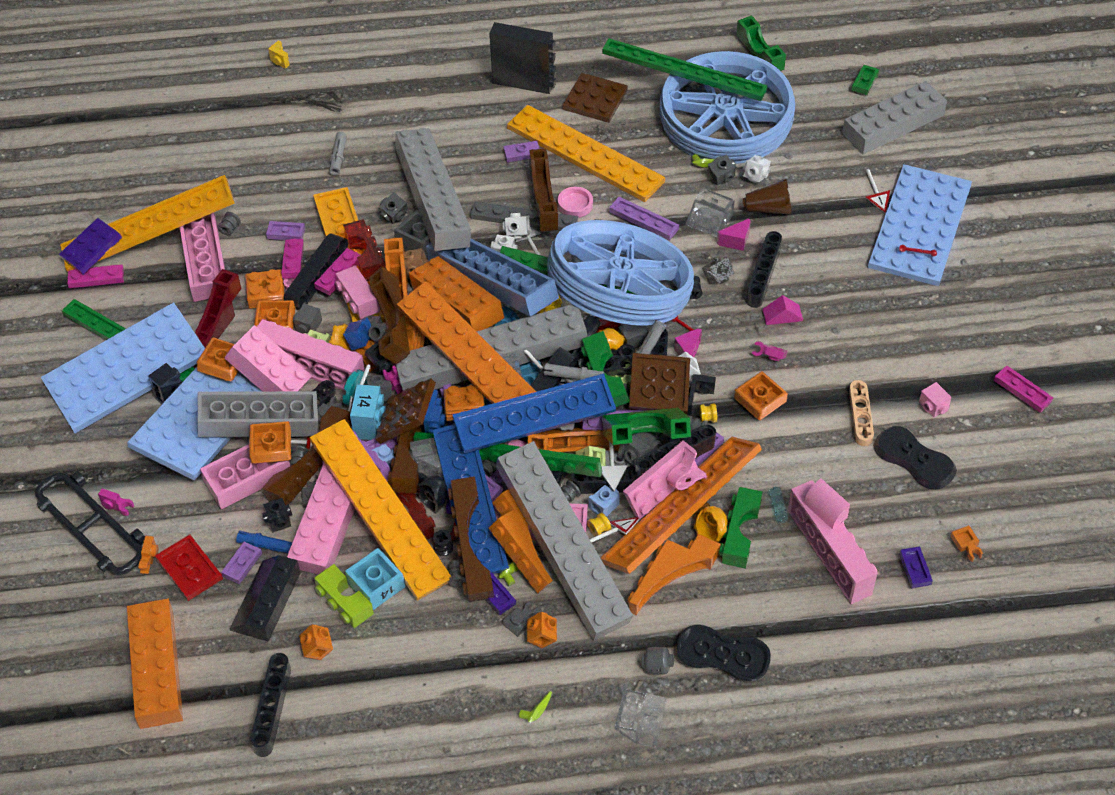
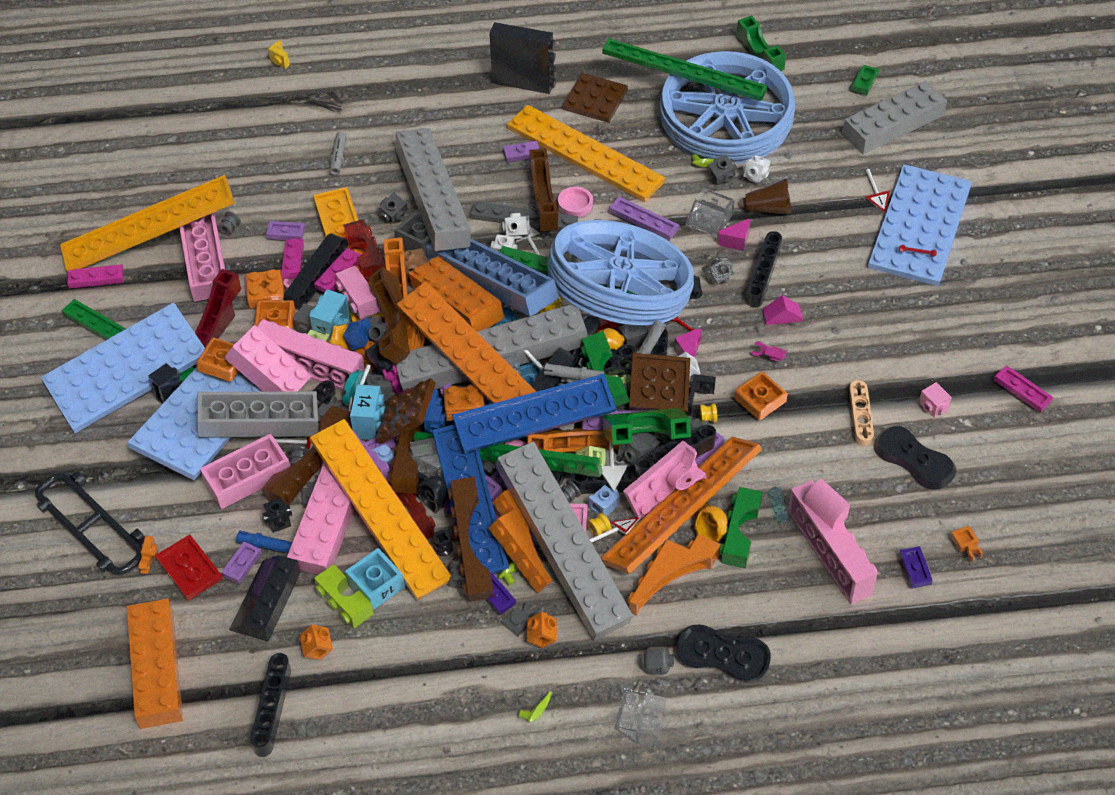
dark purple plate [59,218,122,274] -> none
dark pink plate [98,488,134,516] -> none
orange brick [249,421,291,463] -> none
none -> medium azure brick [309,289,351,338]

